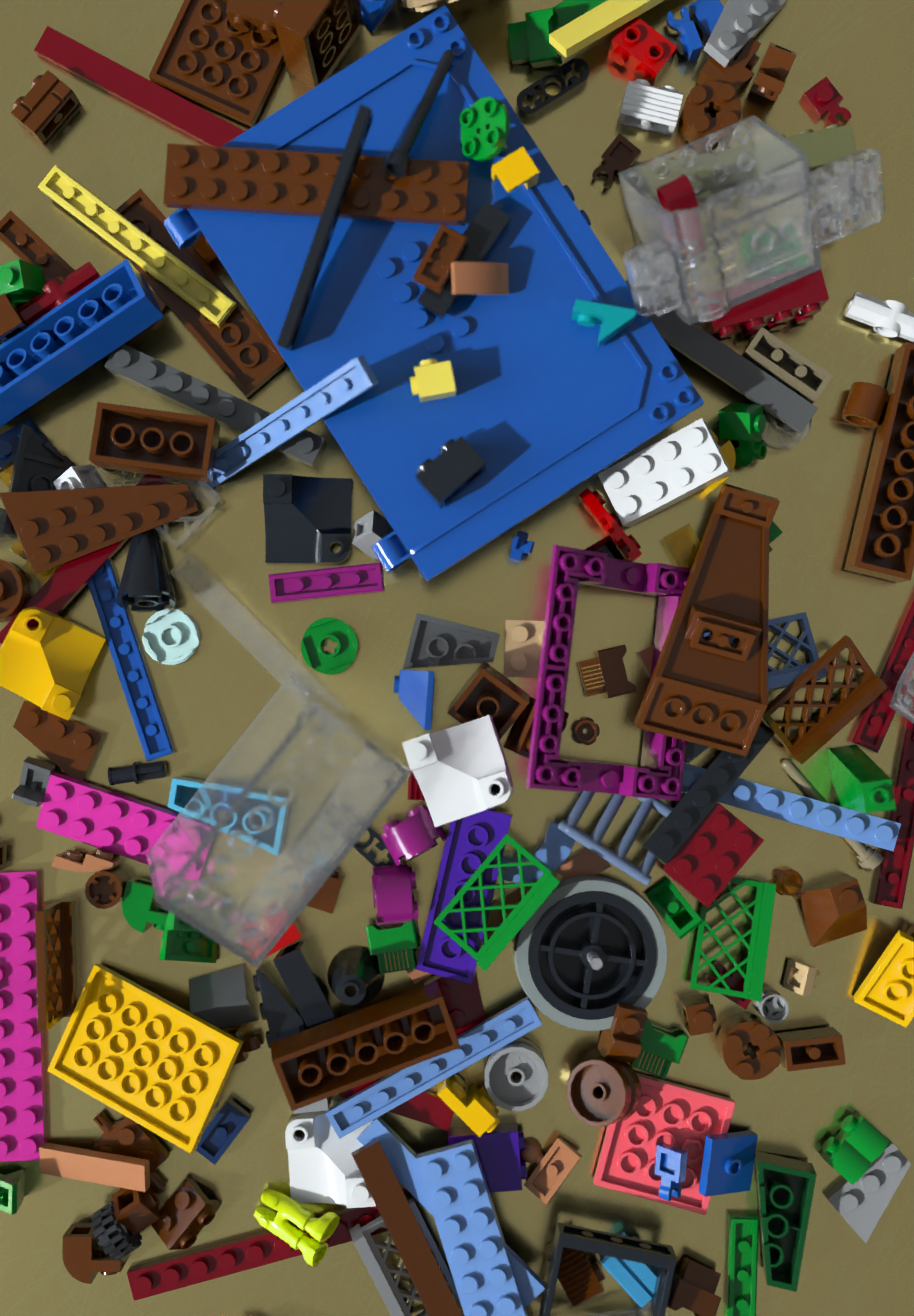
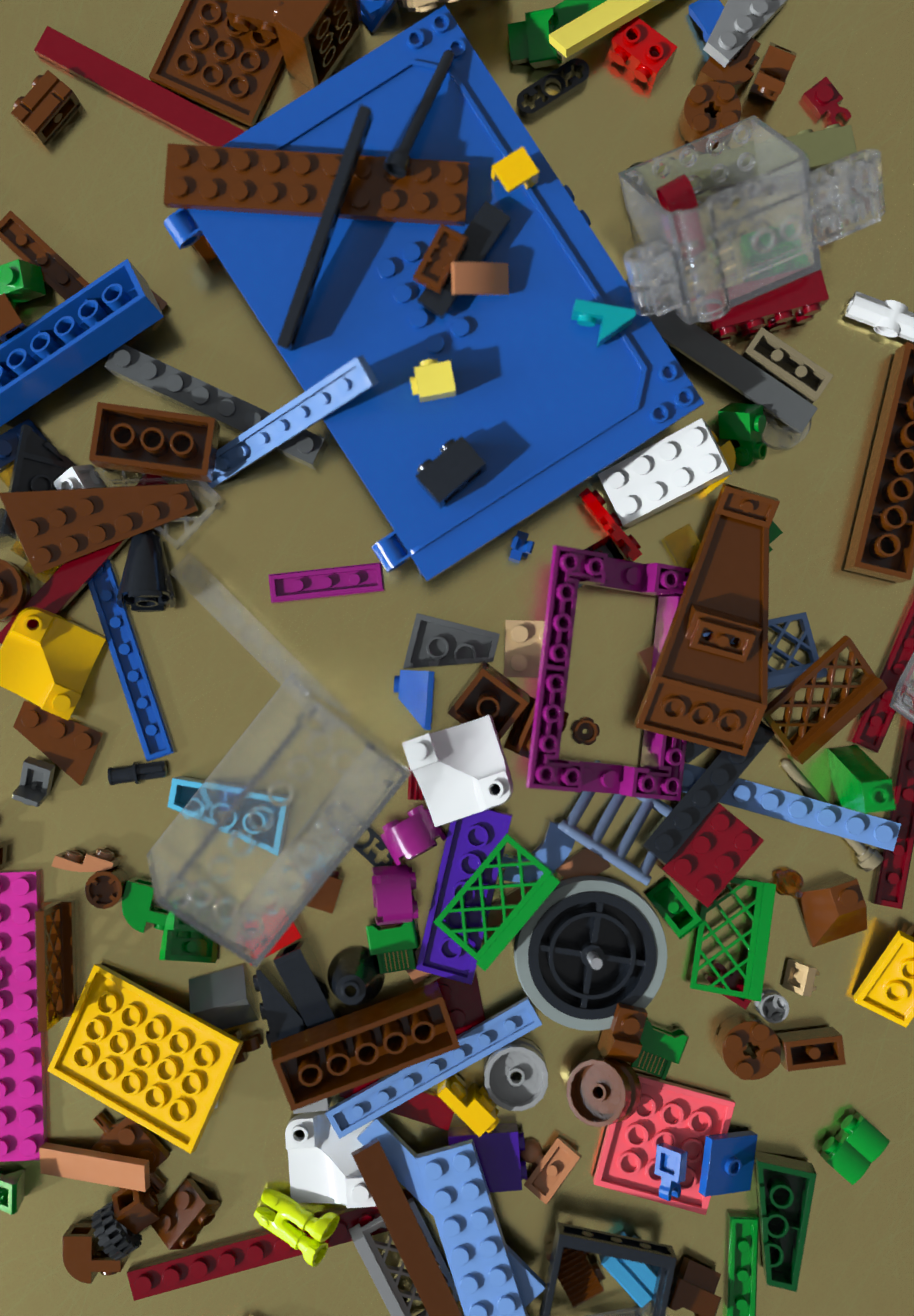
dark red piece [18,261,101,326] -> none
dark pink plate [36,772,216,881] -> none
light yellow tile [38,165,237,328] -> none
reddish brown plate [115,189,287,398] -> none
light aqua tile [142,609,201,665] -> none
dark blue plate [196,1098,252,1165] -> none
black slope [263,474,353,564] -> none
green plate [301,617,359,675] -> none
light grey panel [352,510,394,560] -> none
green plate [460,97,510,162] -> none
reddish brown piece [577,644,636,698] -> none
reddish brown plate [592,133,642,190] -> none
white brick [617,79,683,136] -> none
blue plate [666,6,703,63] -> none
reddish brown brick [680,994,717,1036] -> none
light grey wing [825,1139,911,1243] -> none
reddish brown piece [842,382,889,428] -> none

